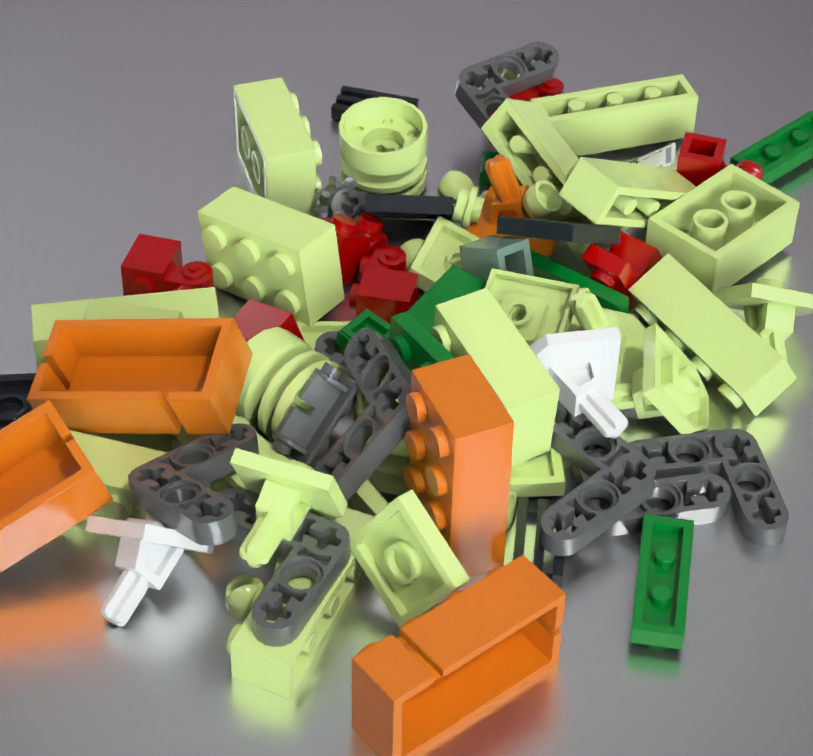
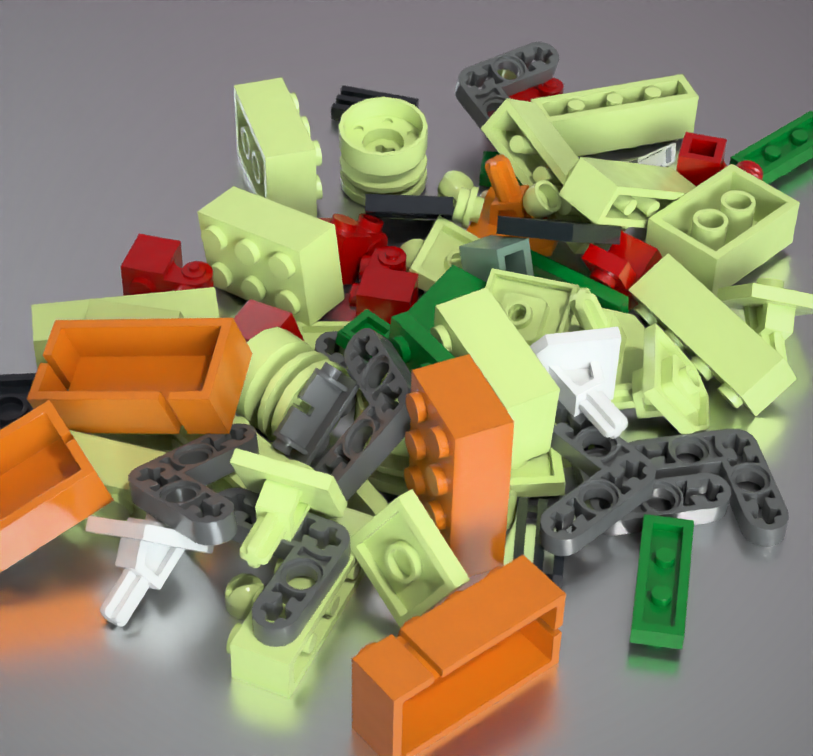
dark grey gear [313,175,368,219] -> none

